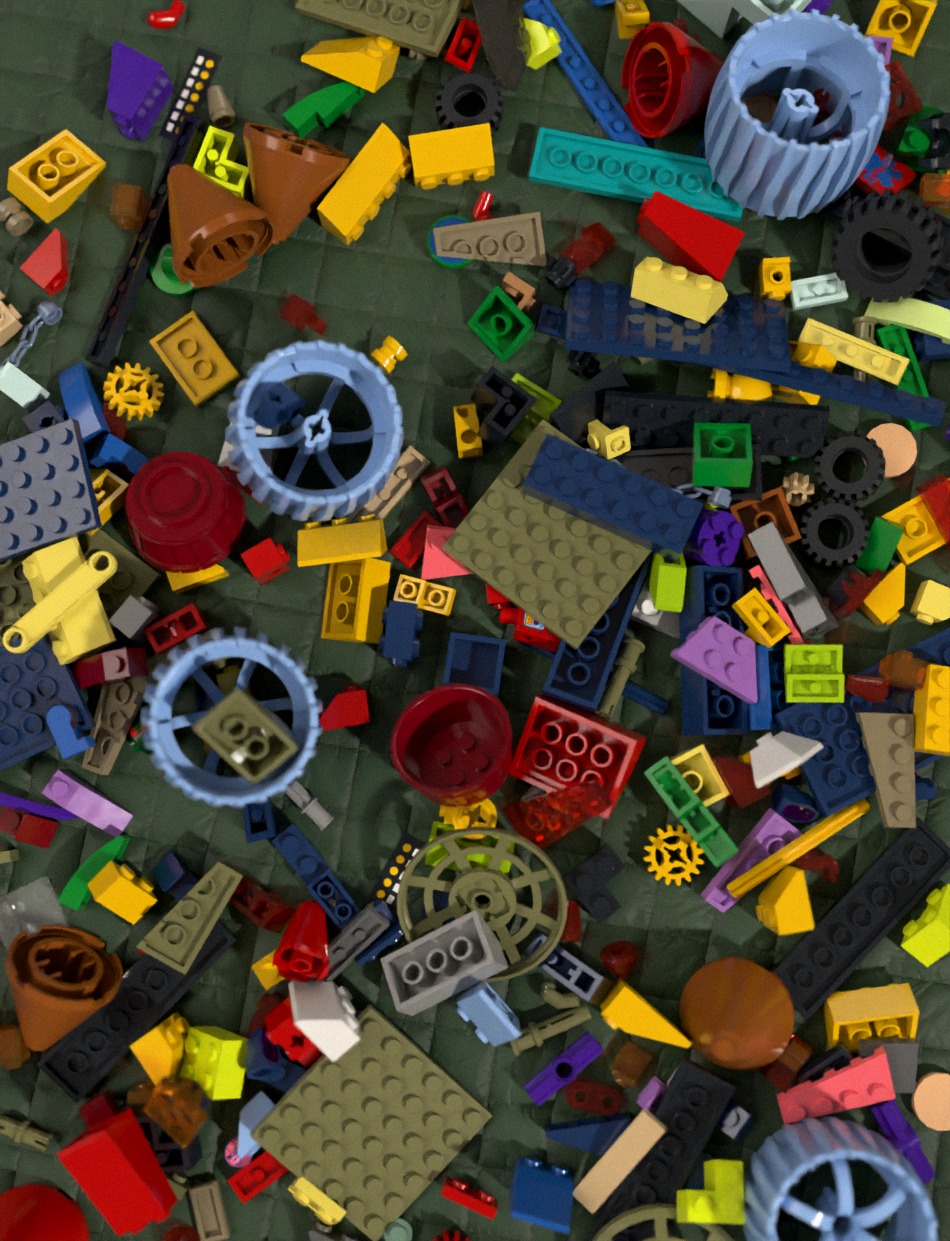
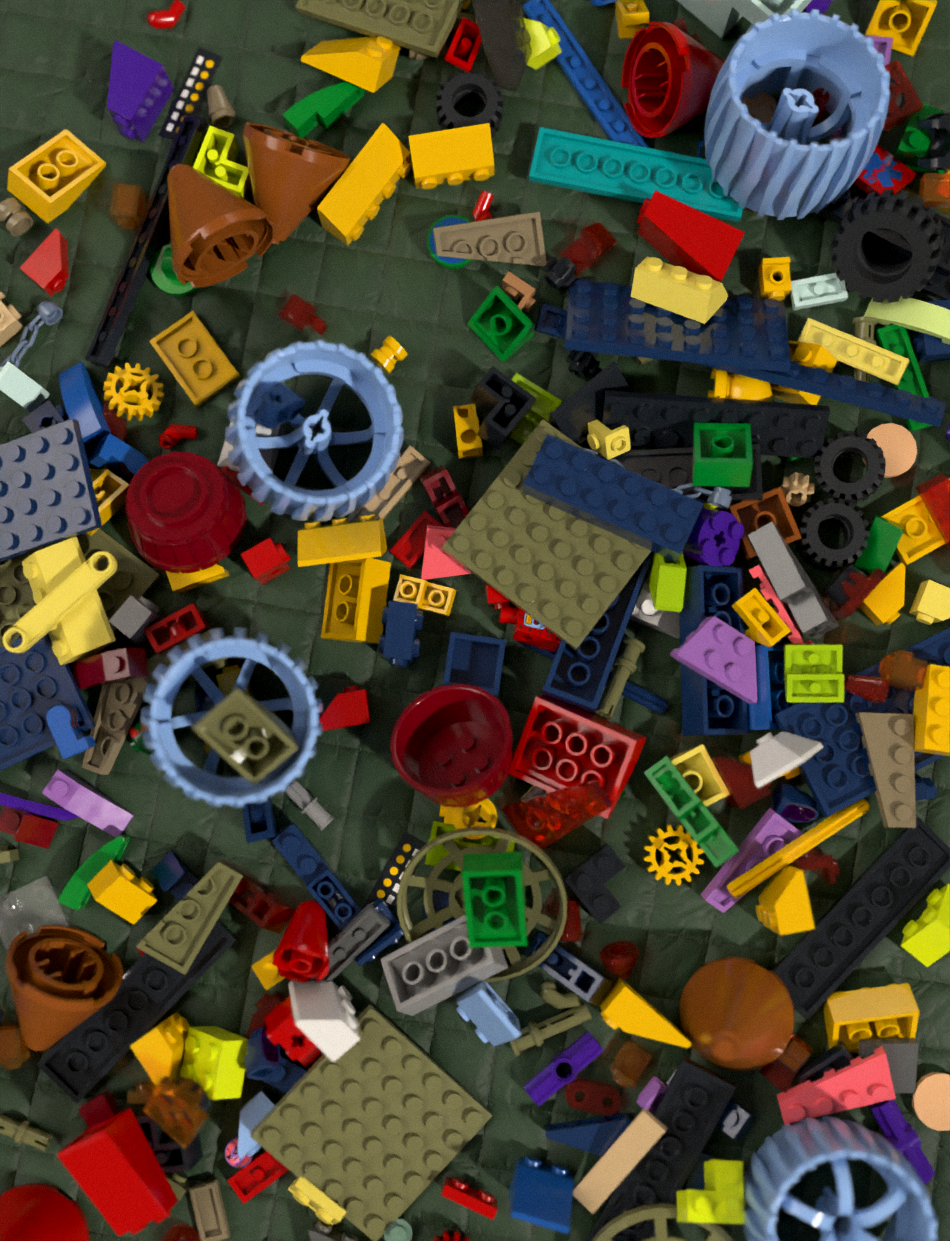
none -> red arm [159,424,198,450]
none -> green slope [462,852,527,948]

